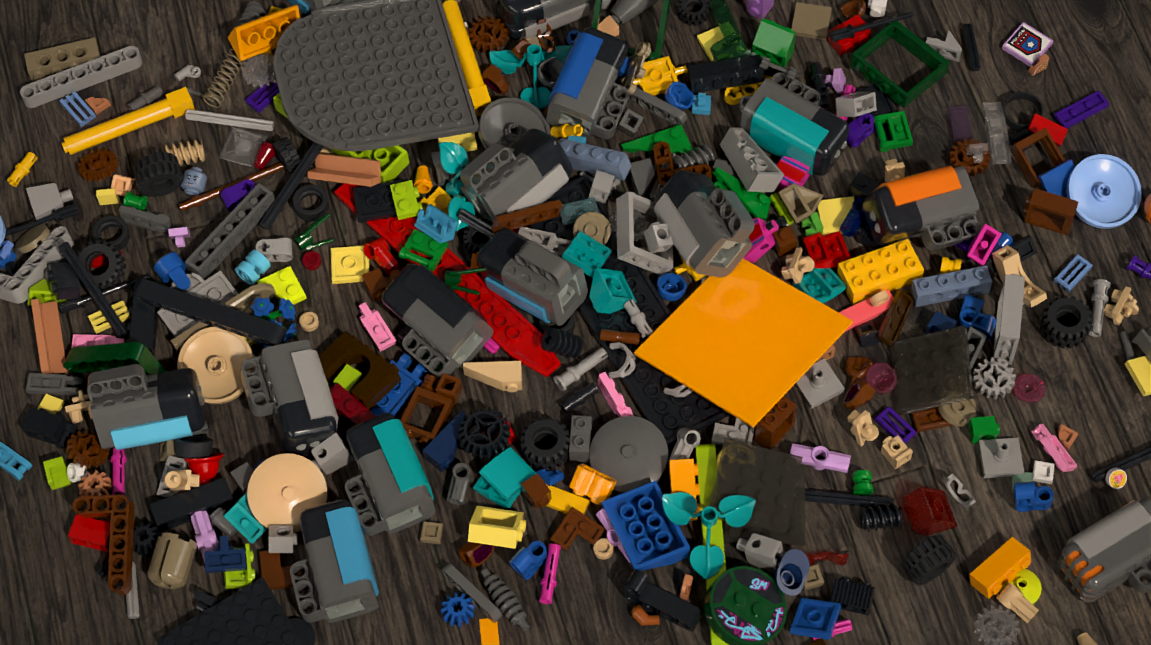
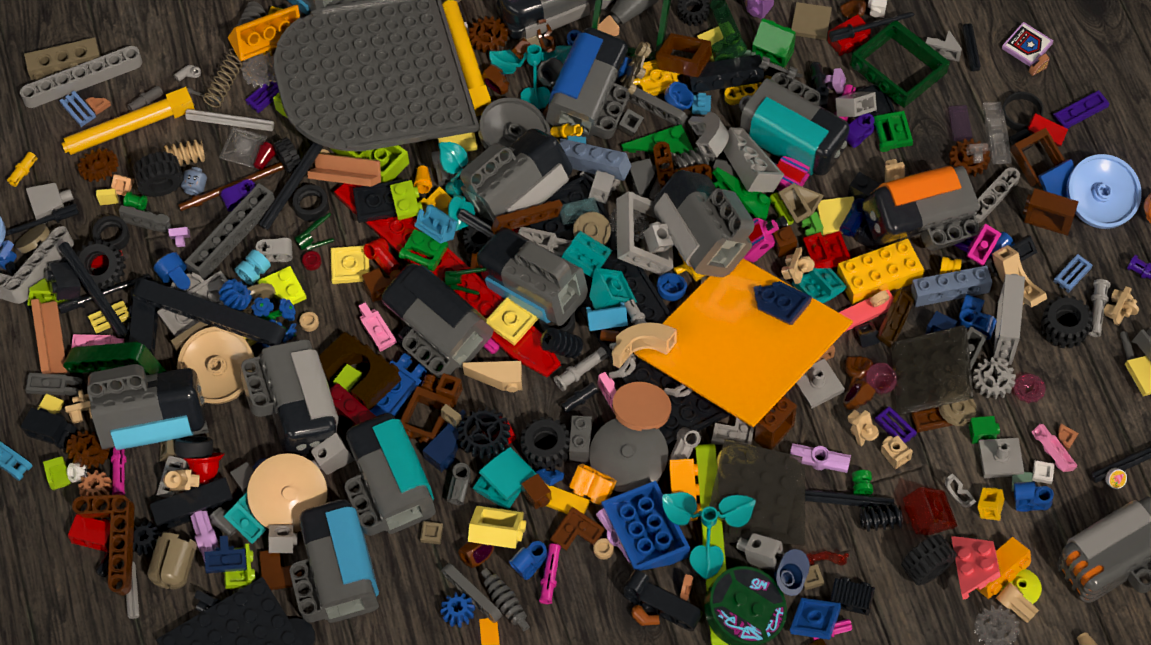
none -> blue gear [218,278,252,311]
none -> dark tan tile [441,404,462,429]
none -> light yellow tile [486,297,539,346]
none -> dark azure hinge [586,302,628,331]
none -> tan arch [612,323,677,368]
none -> nougat tile [612,382,671,431]
none -> reddish brown window [655,33,712,78]
none -> light grey arch [688,112,729,157]
none -> dark blue tile [753,281,812,325]
none -> coral wing [951,536,1001,600]
none -> light grey beam [976,167,1020,223]
none -> yellow brick [978,488,1005,521]

